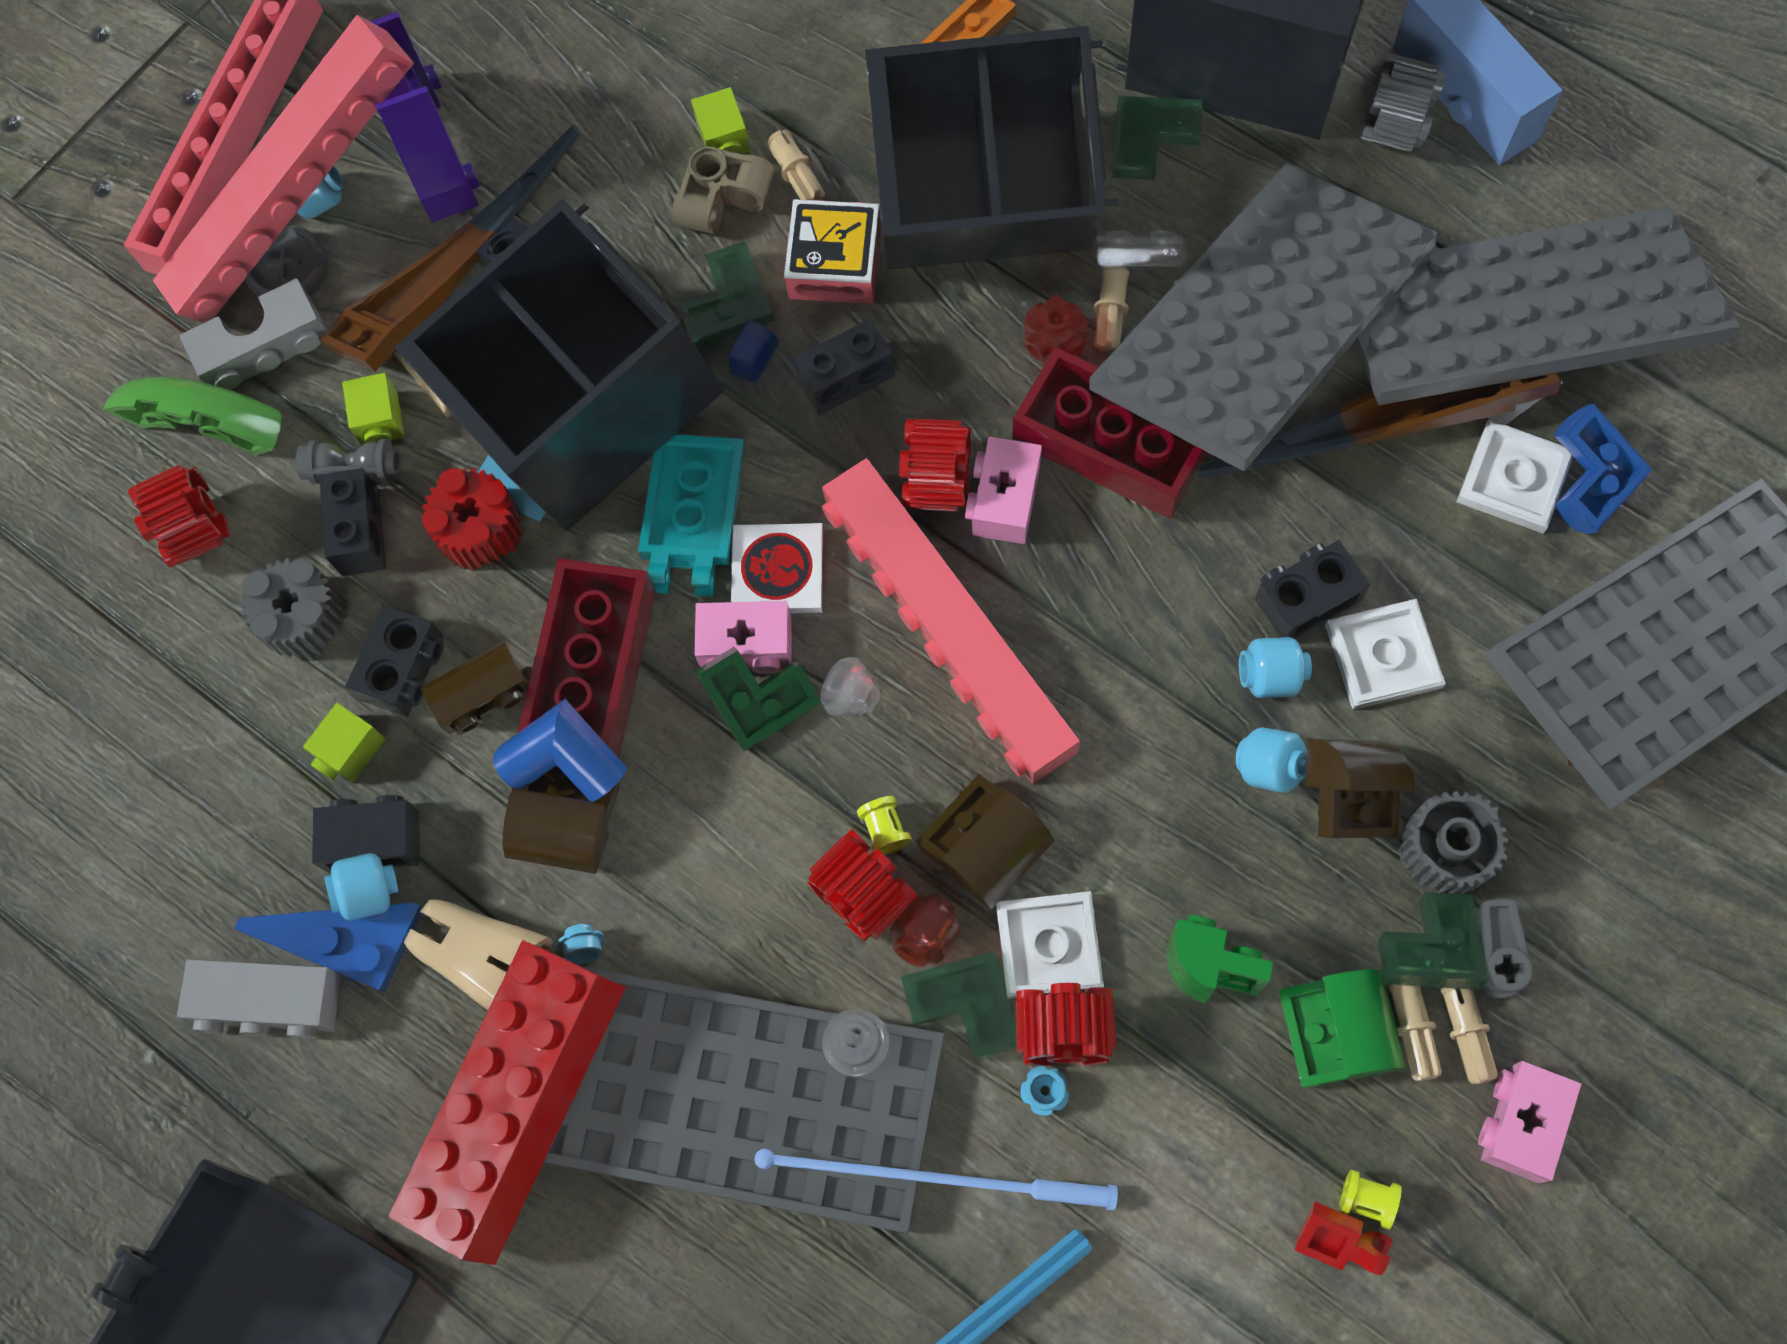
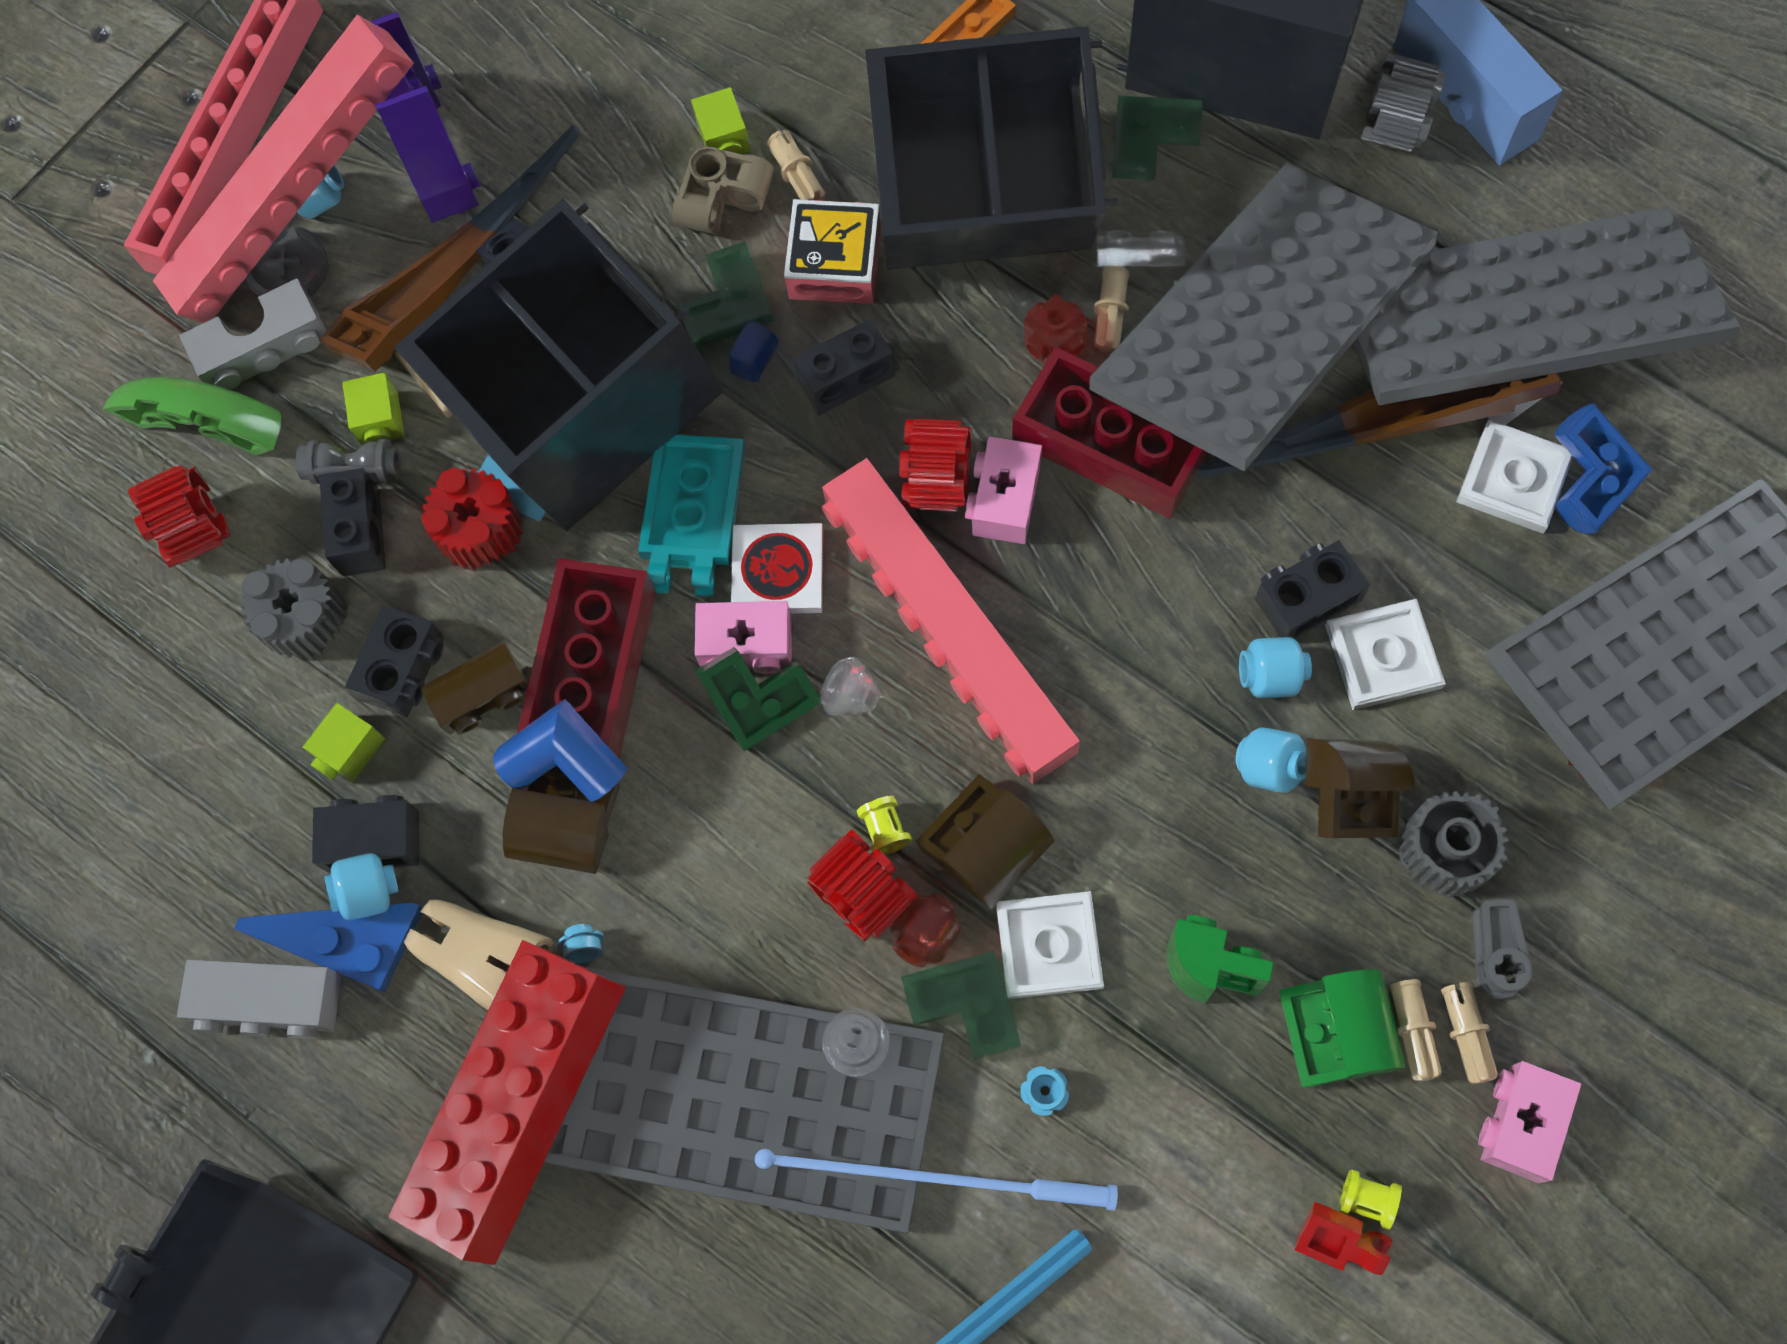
red brick [1016,983,1117,1067] -> none
clear green plate [1378,892,1488,990] -> none

